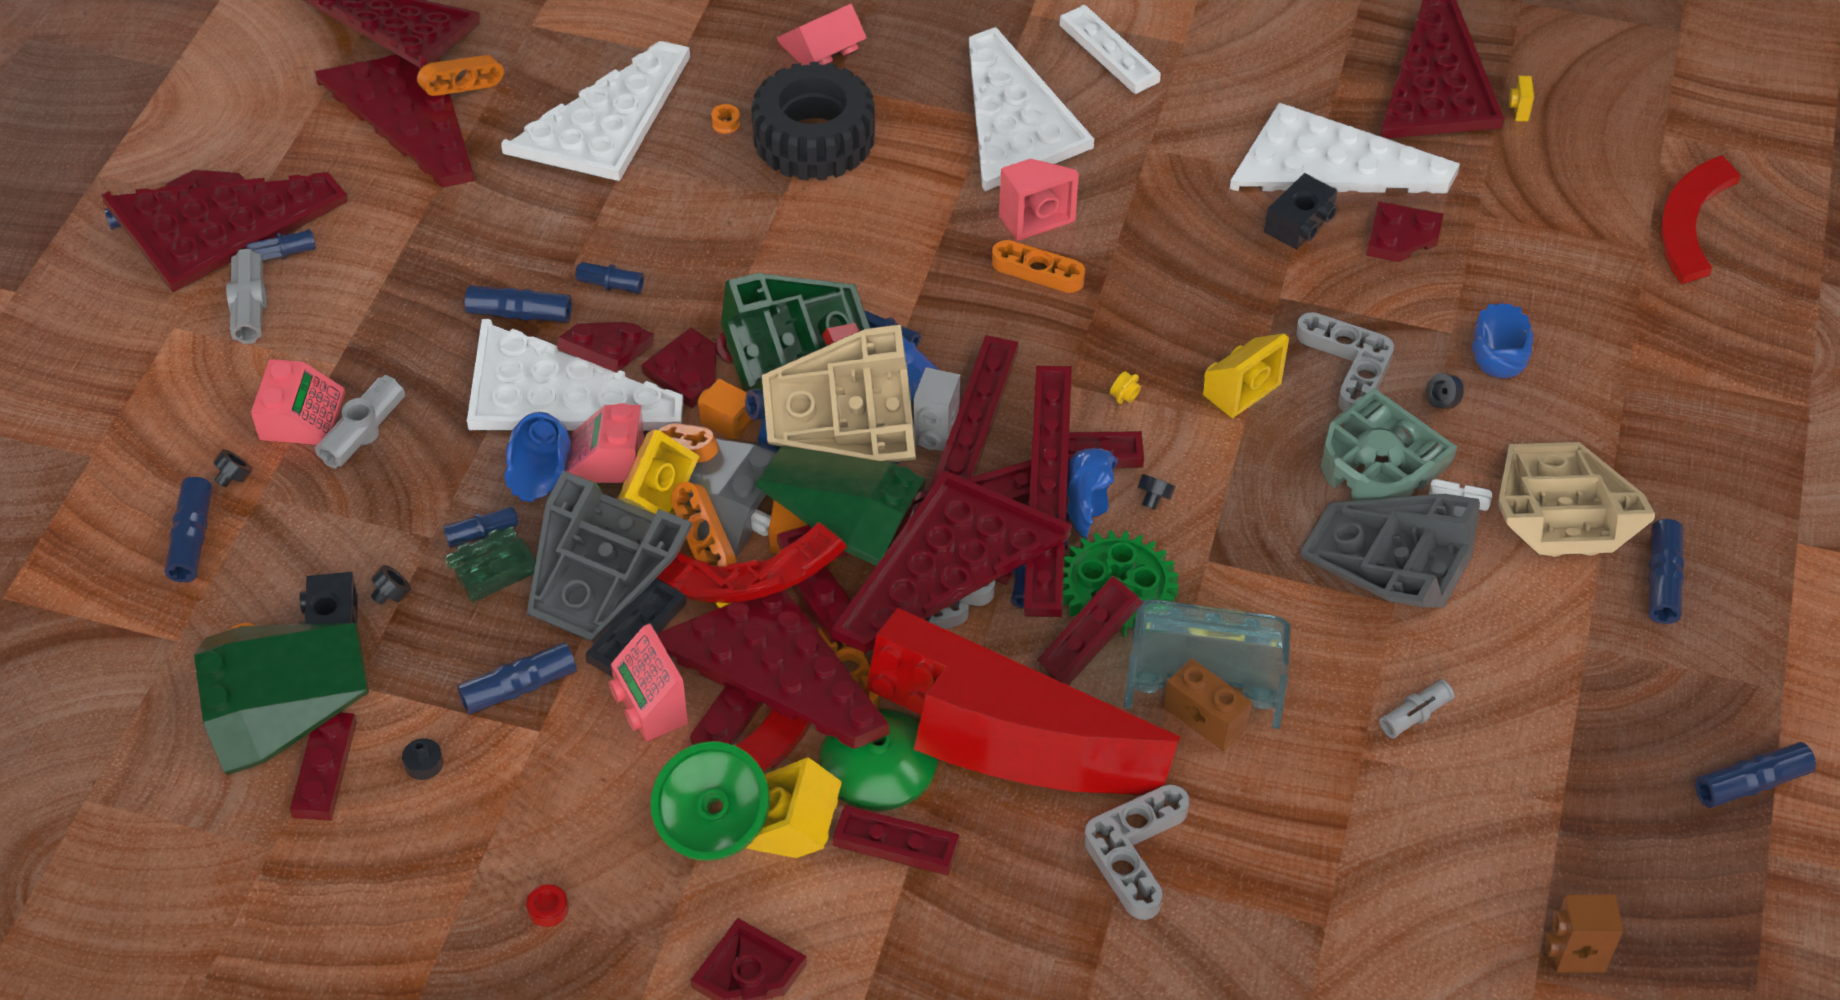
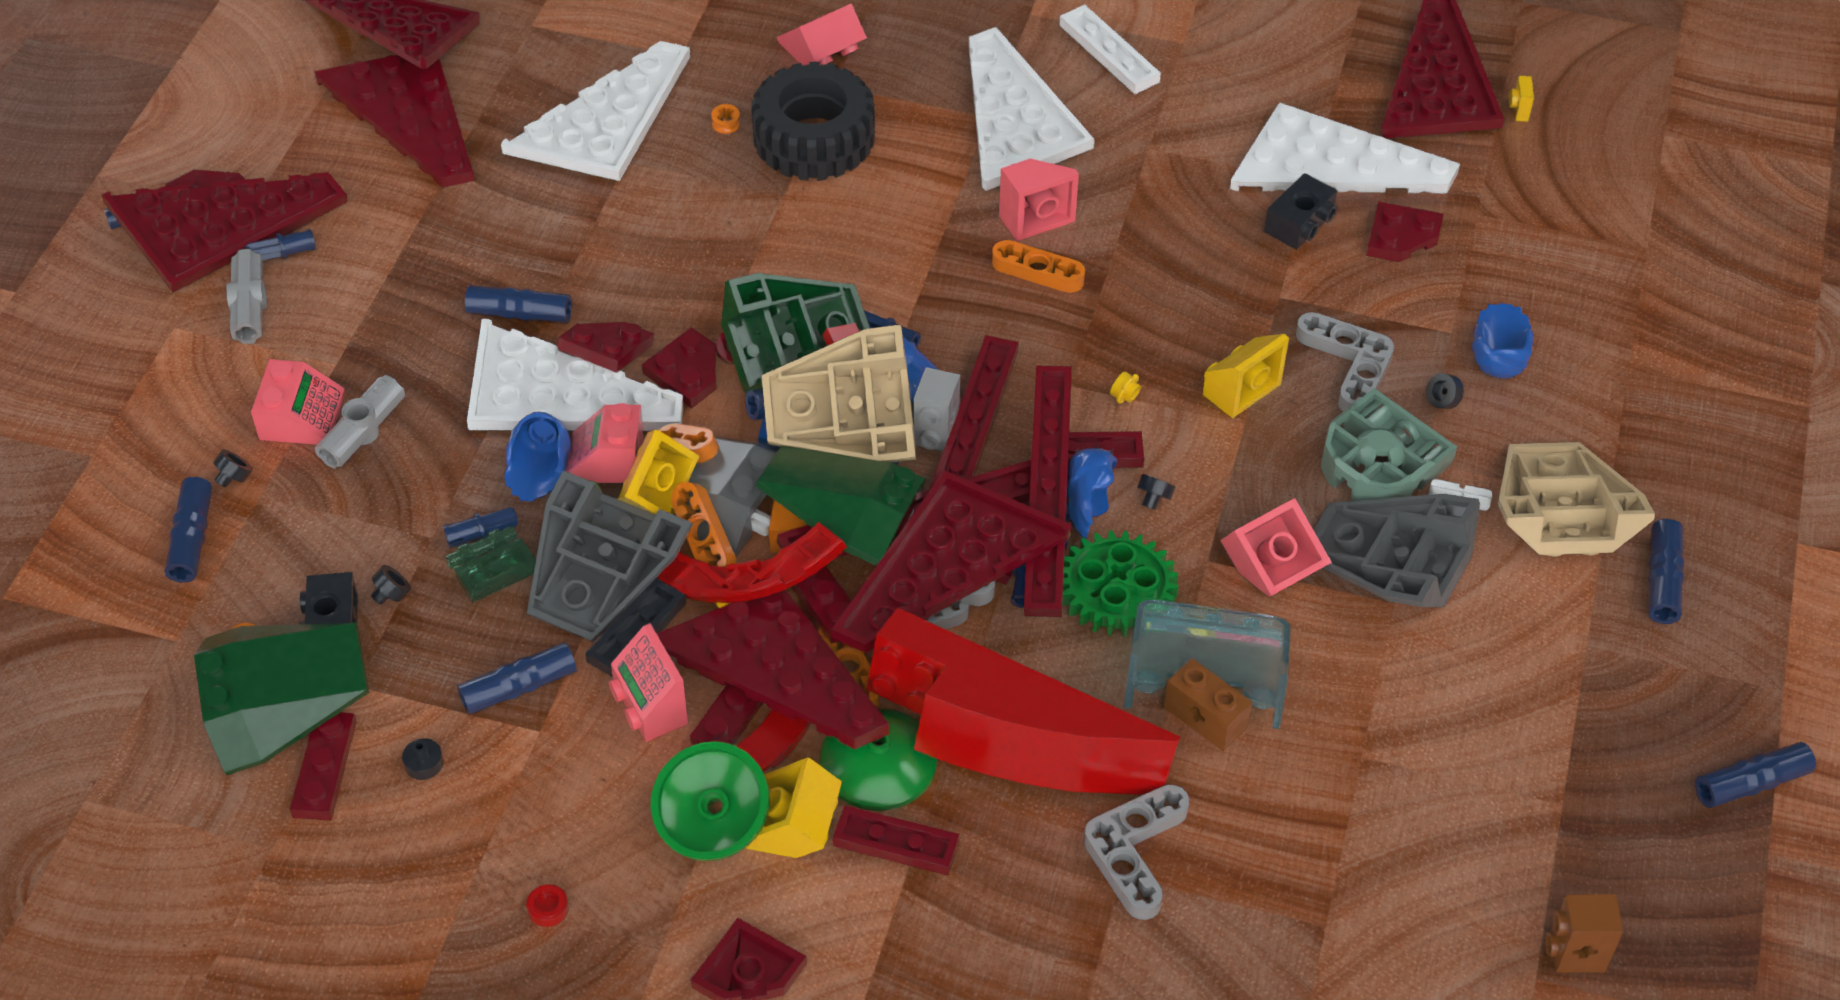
orange beam [417,55,504,96] -> none
dark blue axle [575,262,644,294] -> none
orange brick [698,379,754,439] -> none
dark red plate [1037,575,1144,685] -> none
light grey pin [1379,679,1454,739] -> none
red tile [1660,155,1741,285] -> none
none -> coral slope [1220,498,1332,597]

